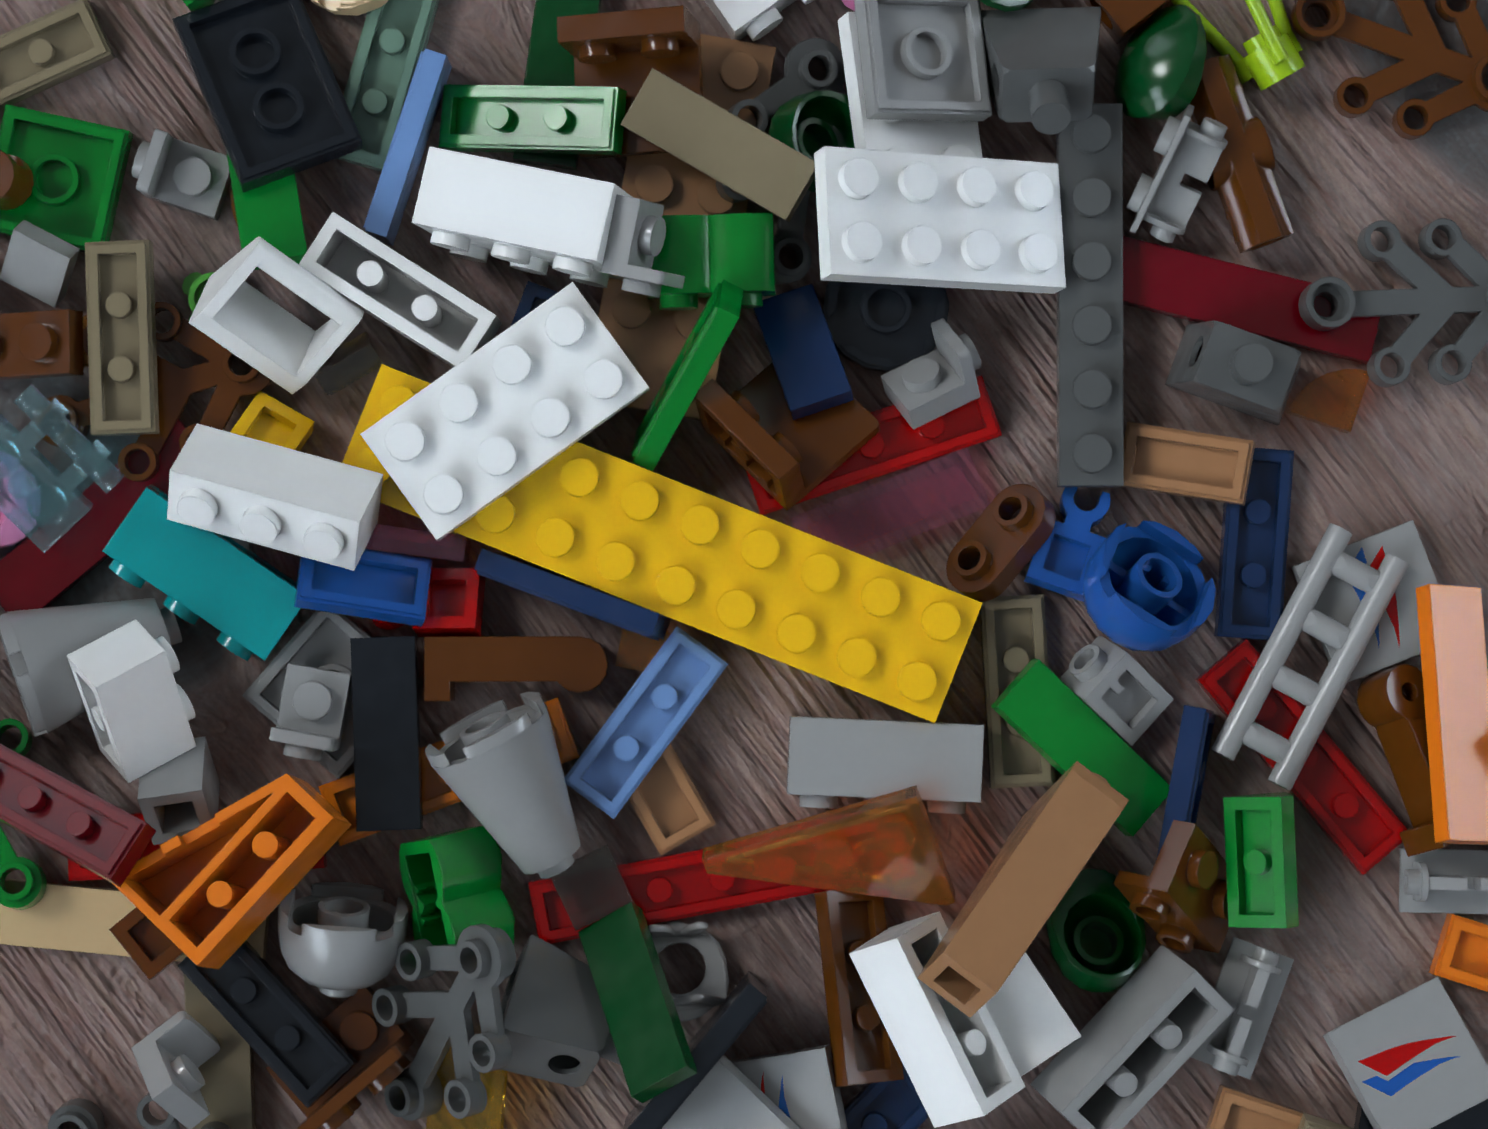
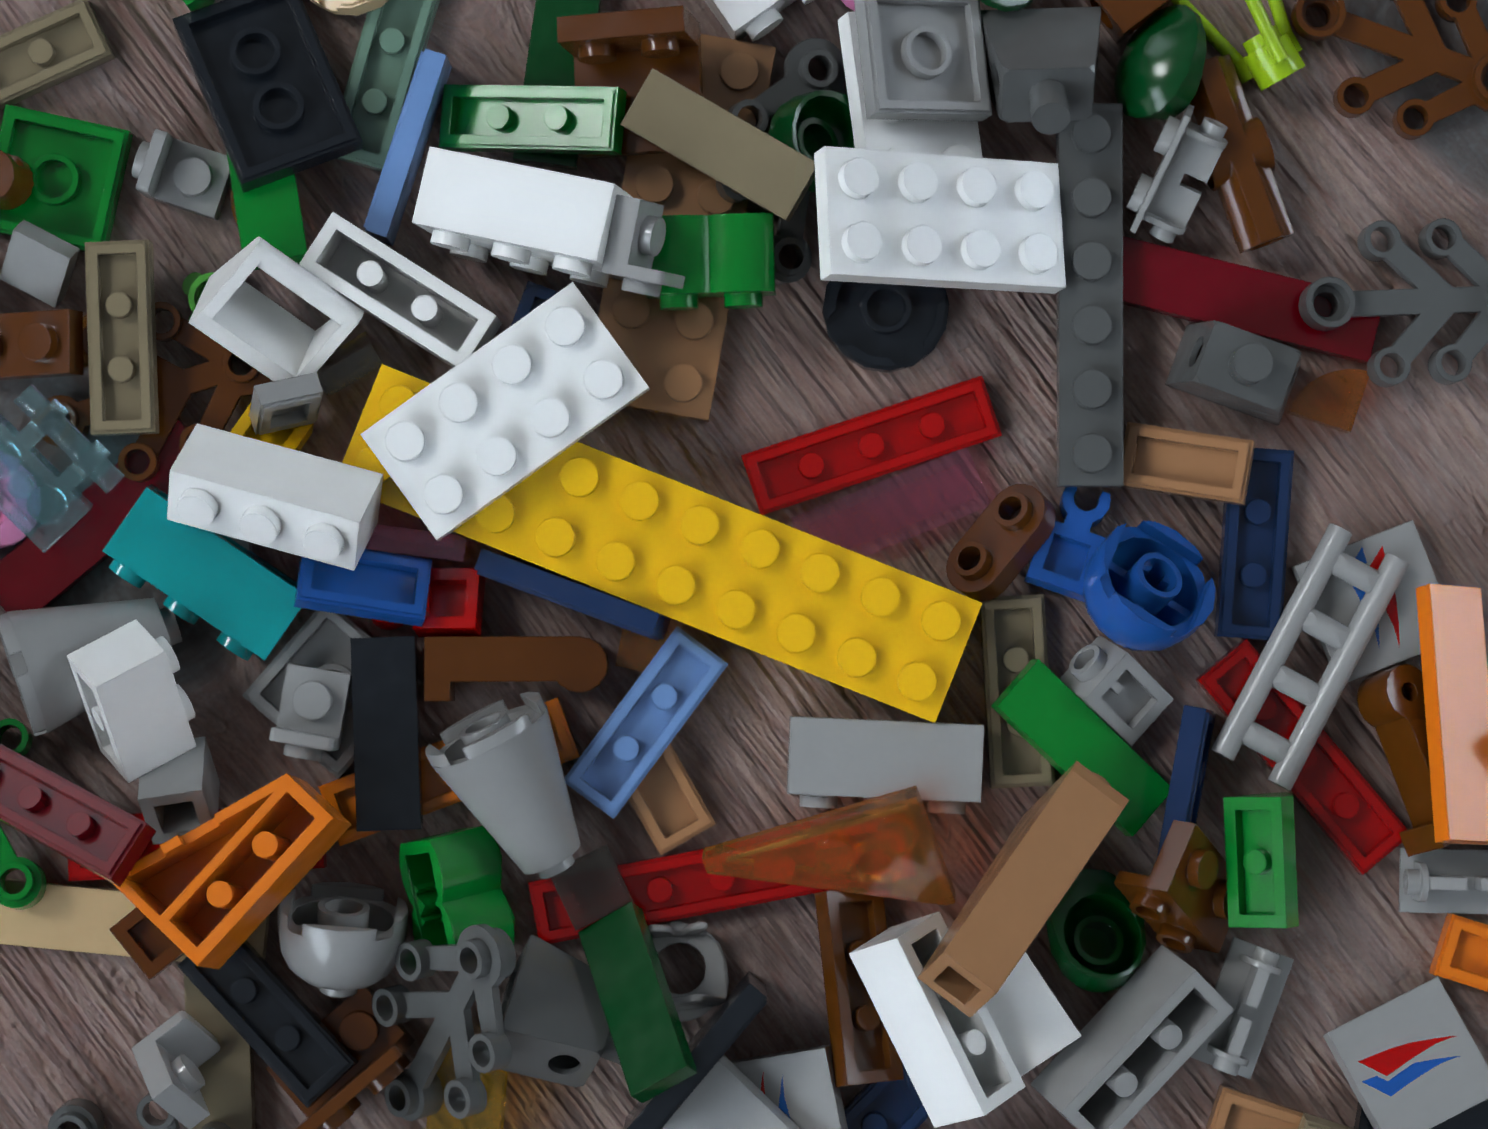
green tile [631,280,743,471] -> none
reddish brown bracket [694,363,880,511] -> none
dark blue tile [753,284,854,420] -> none
light grey bracket [881,318,981,429] -> none
none -> light grey tile [249,372,323,435]

